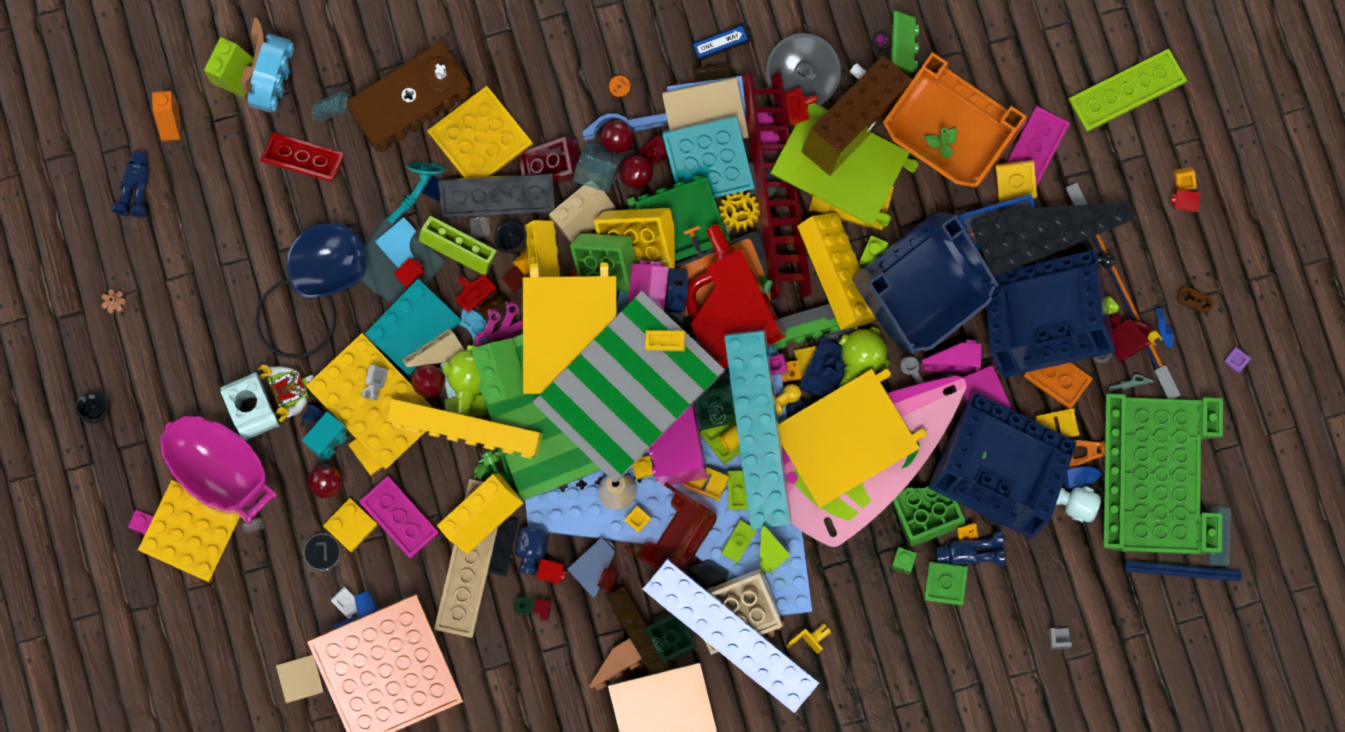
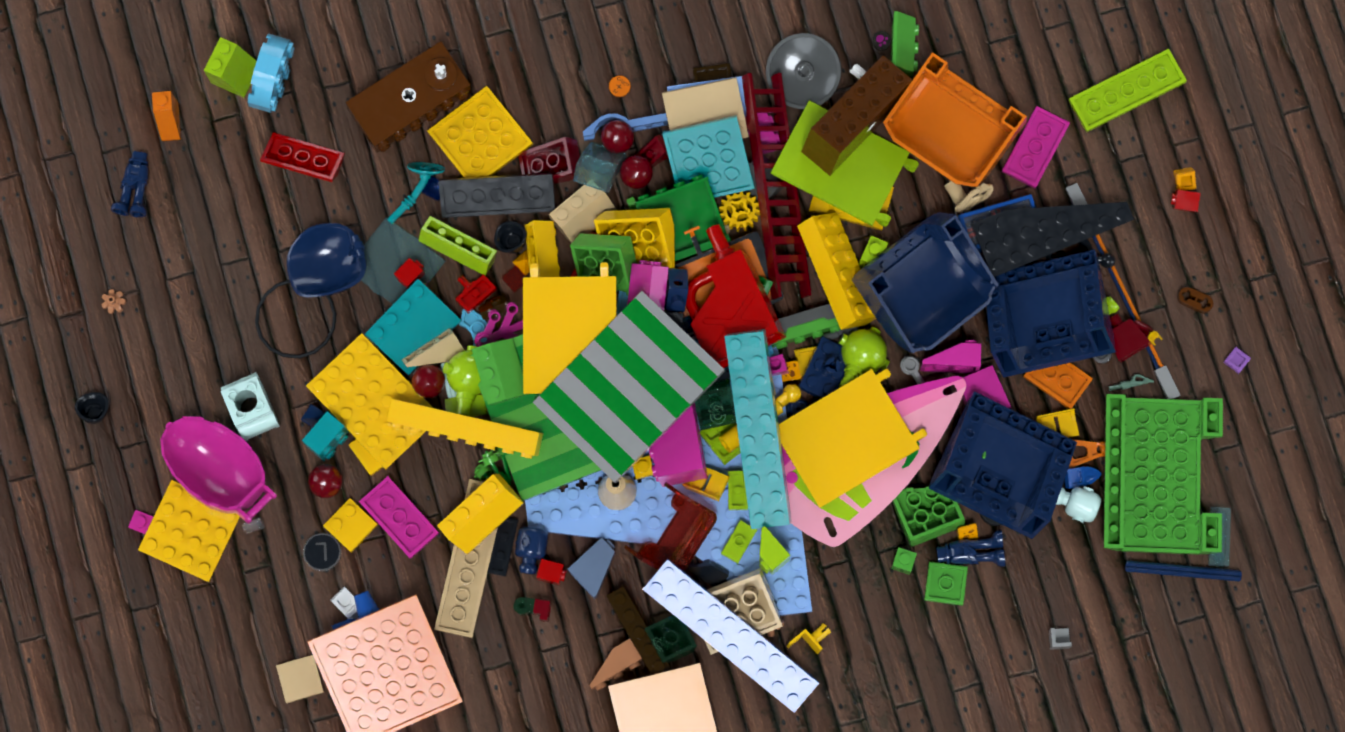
nougat slope [241,18,265,92] -> none
torso [257,365,314,422] -> none
clear light blue plate [312,92,348,122] -> none
light grey plate [361,365,388,400] -> none
medium azure tile [375,217,417,269] -> none
clear tile [470,217,490,238] -> none
clear red slope [597,568,619,595] -> none
yellow plate [624,506,652,534] -> none
yellow plate [645,330,686,351] -> none
tile [691,24,750,62] -> none
red plate [784,87,819,125] -> none
bright green plant [925,128,957,158] -> none
yellow tile [995,160,1037,202] -> none
blue slope [1155,308,1173,348] -> none
none -> tan piece [944,181,993,213]

